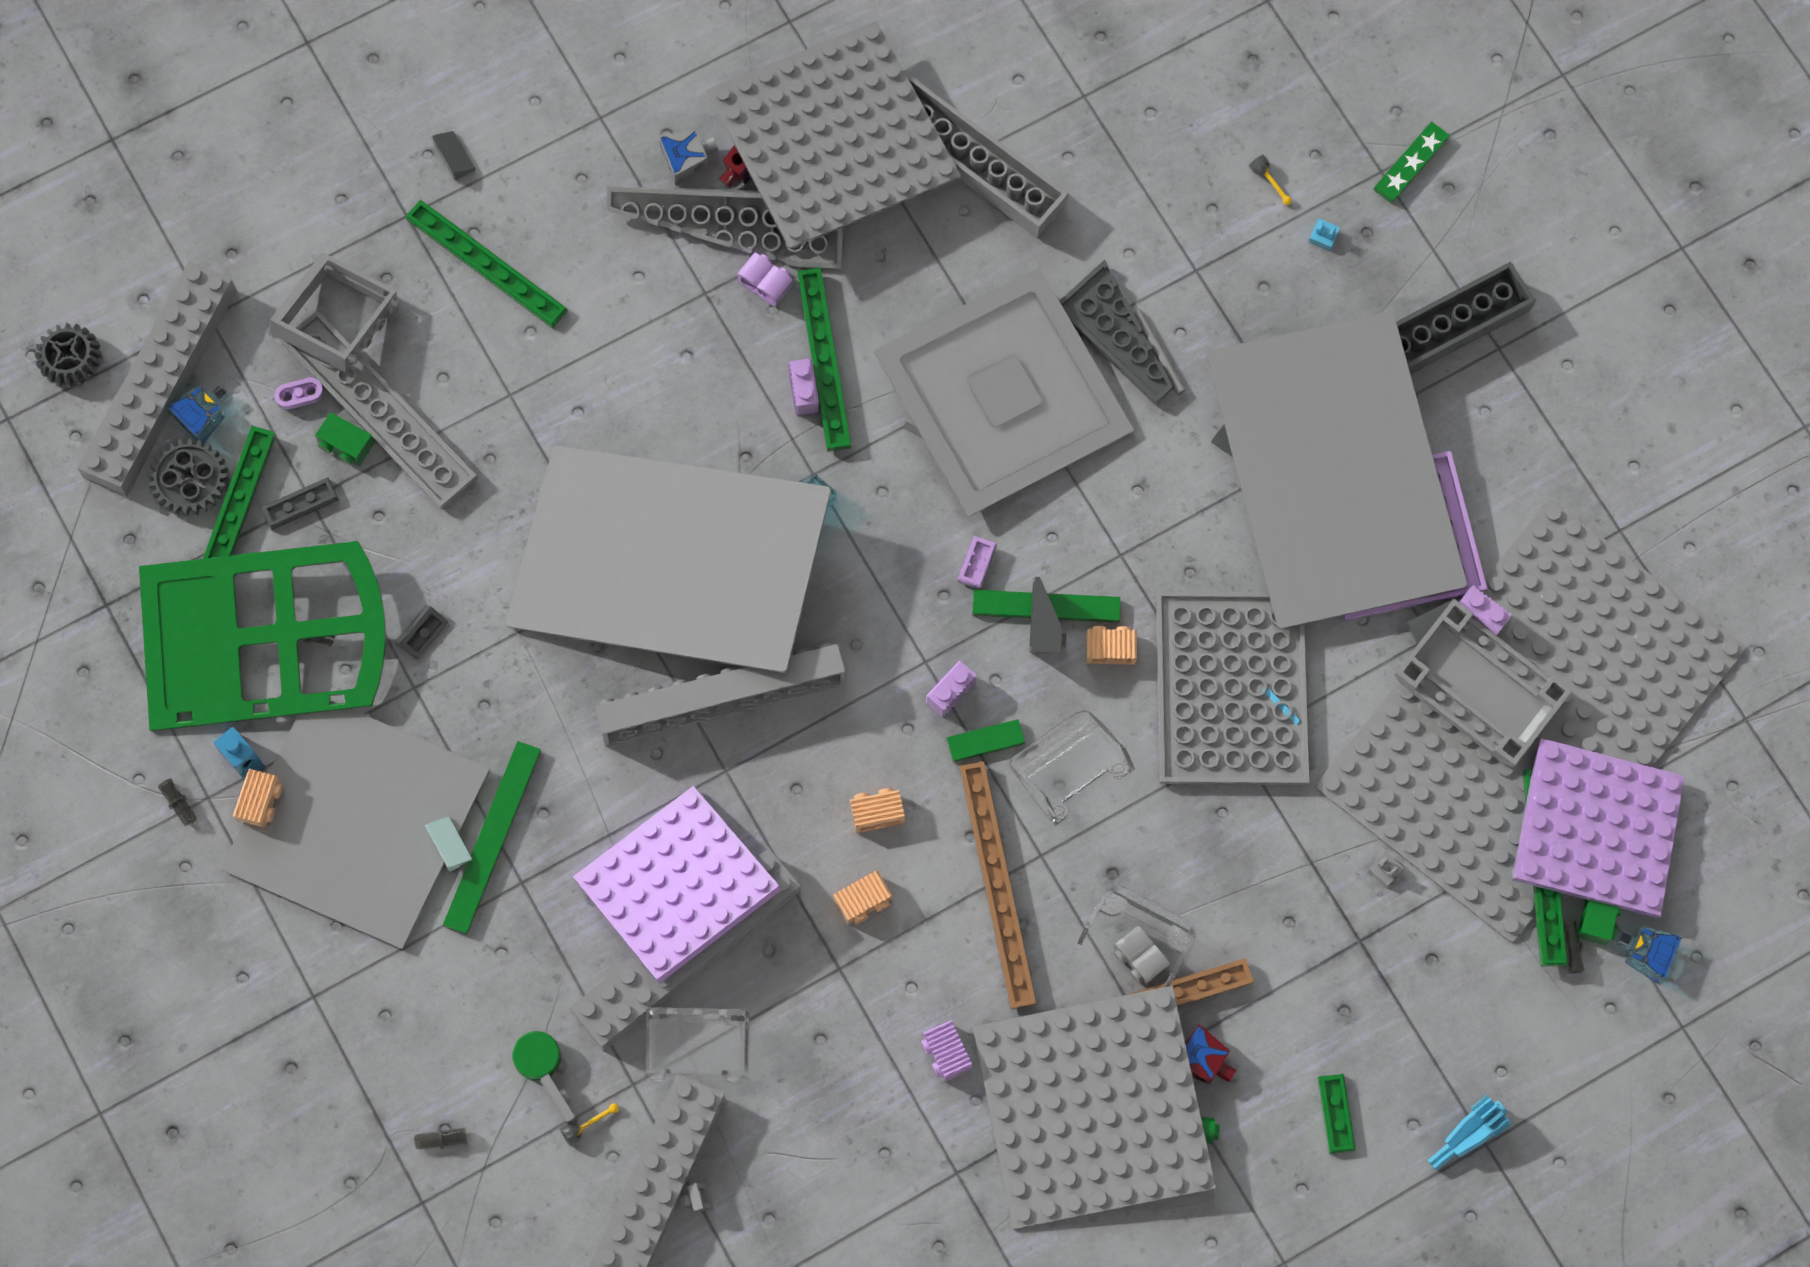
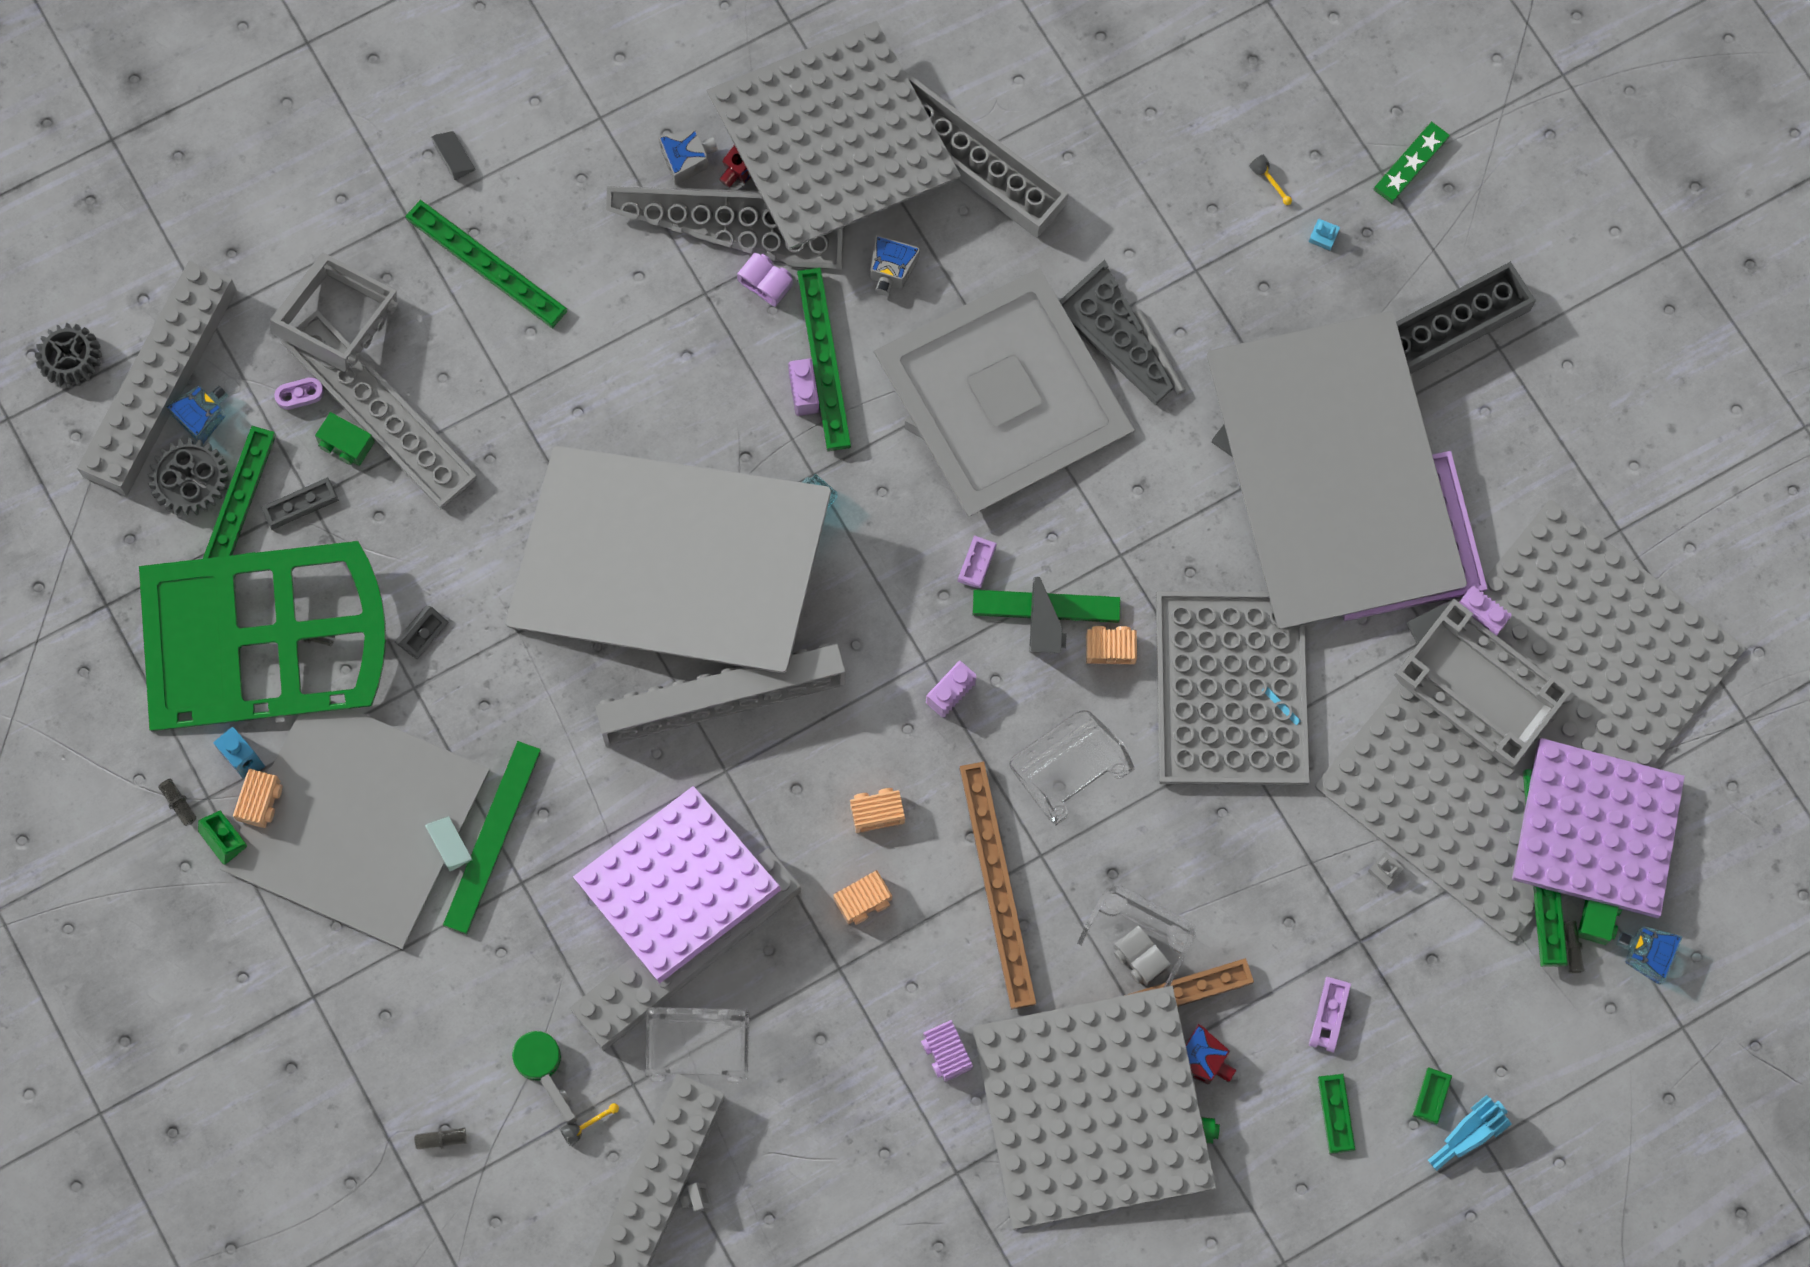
green tile [946,719,1025,763] -> none
none -> green slope [198,810,247,865]
none -> torso [870,235,920,296]
none -> lavender plate [1309,977,1351,1053]
none -> green tile [1412,1067,1452,1125]

